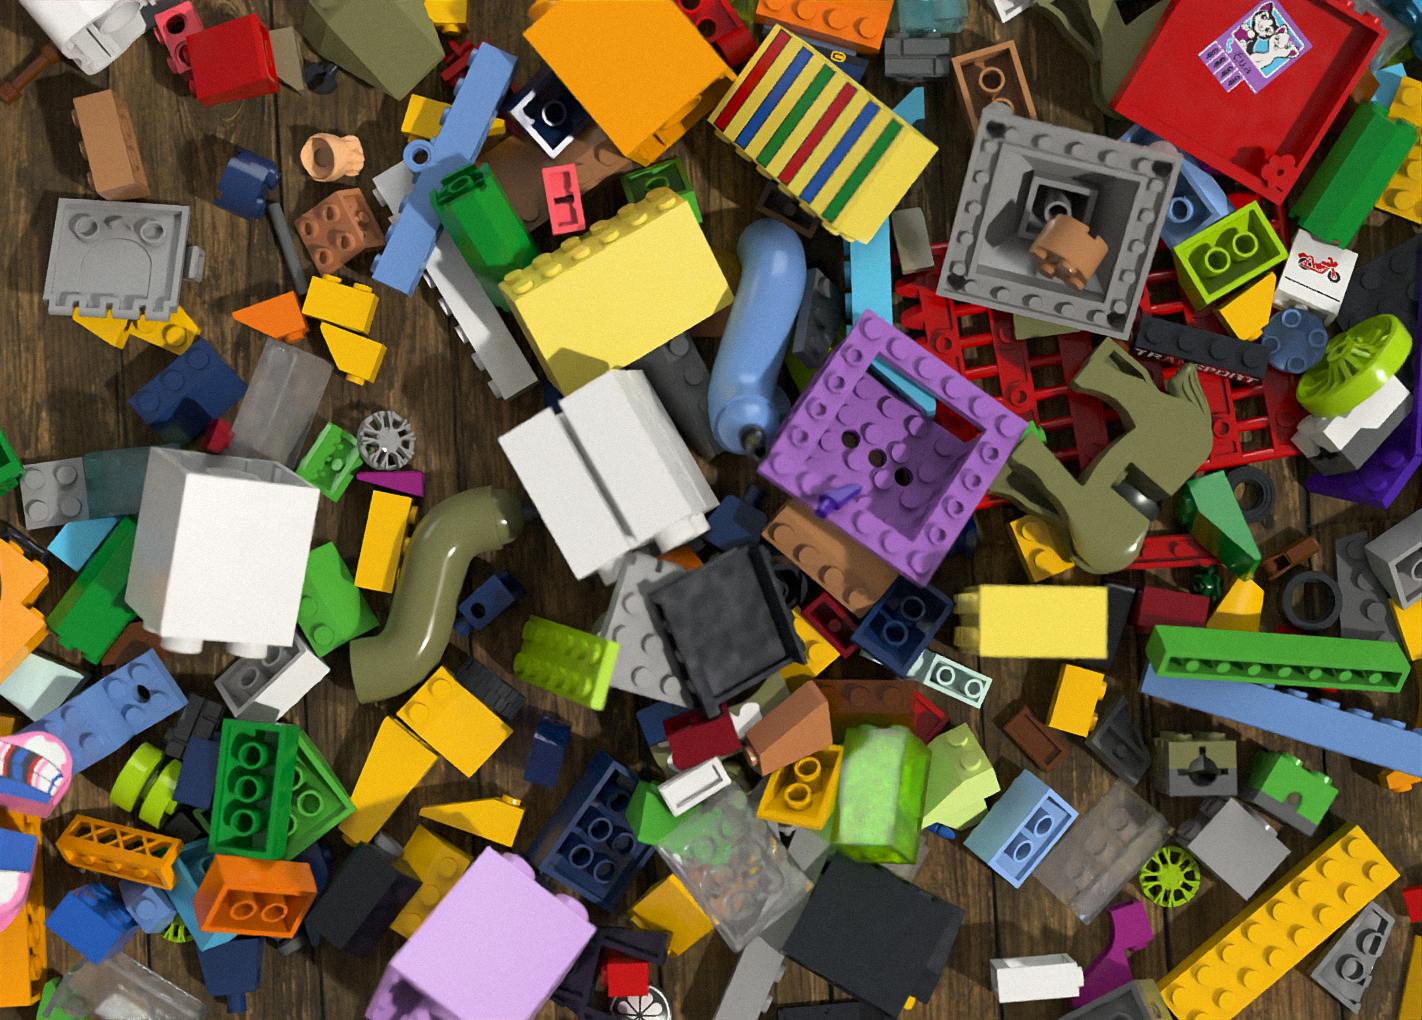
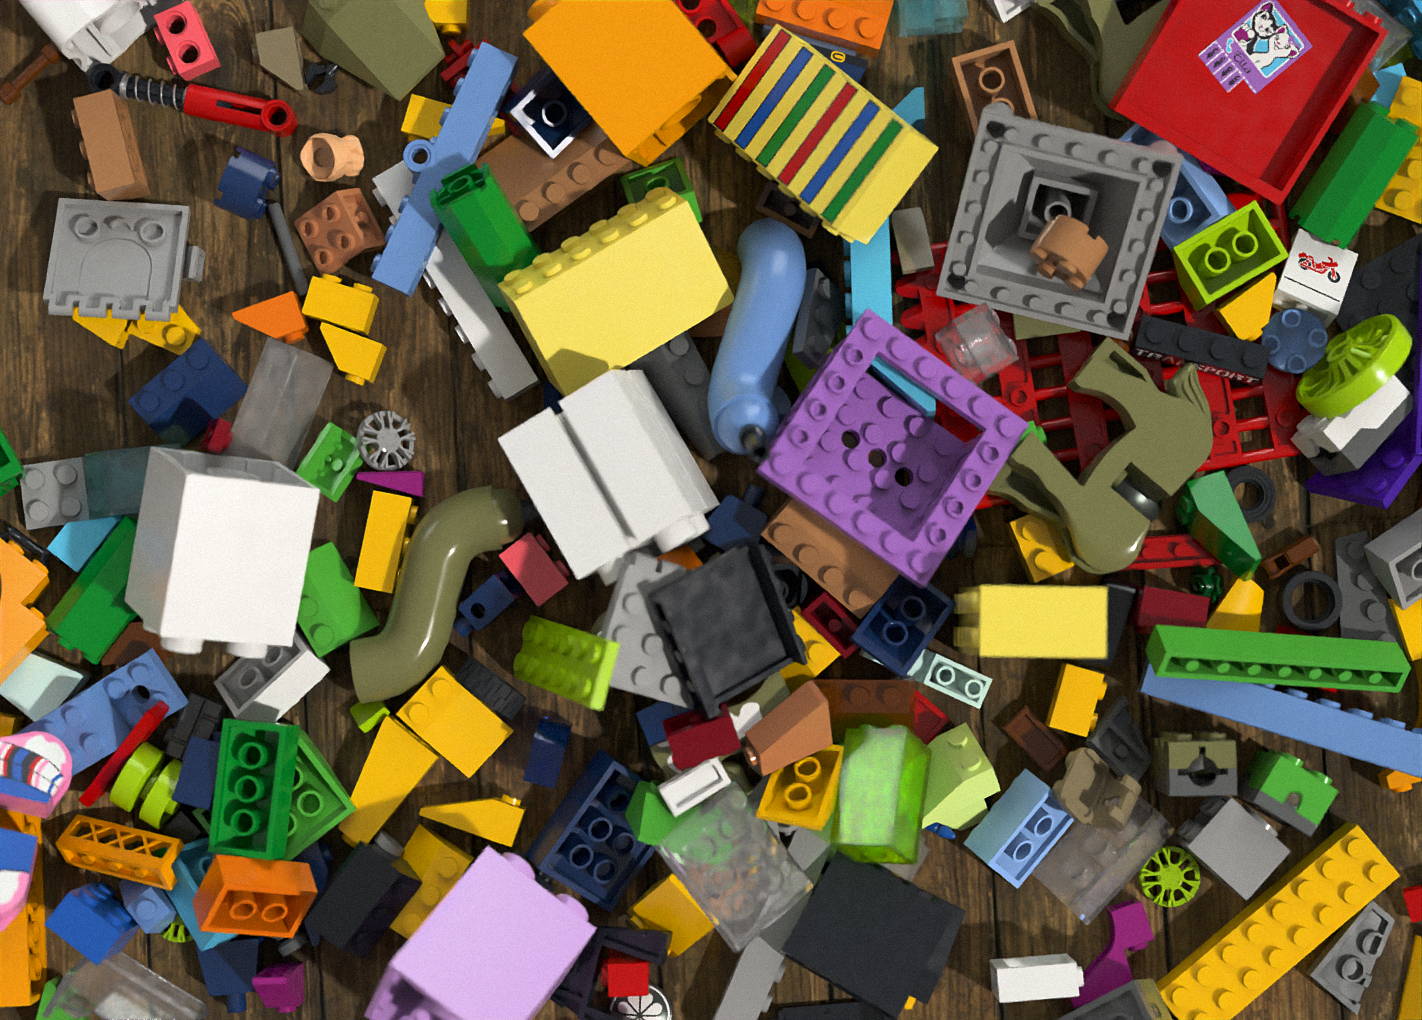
red slope [183,13,281,107] -> none
coral brick [542,163,586,237] -> none
dark purple bar [815,483,862,519] -> none
dark grey brick [882,33,950,82] -> none
red plant [1260,154,1299,191] -> none
none -> red tile [79,700,170,807]
none -> piece [87,63,298,137]
none -> magenta slope [252,962,305,1013]
none -> lime tile [349,700,390,733]
none -> coral brick [498,532,571,607]
none -> clear brick [935,302,1019,386]
none -> dark tan piece [1052,747,1142,830]

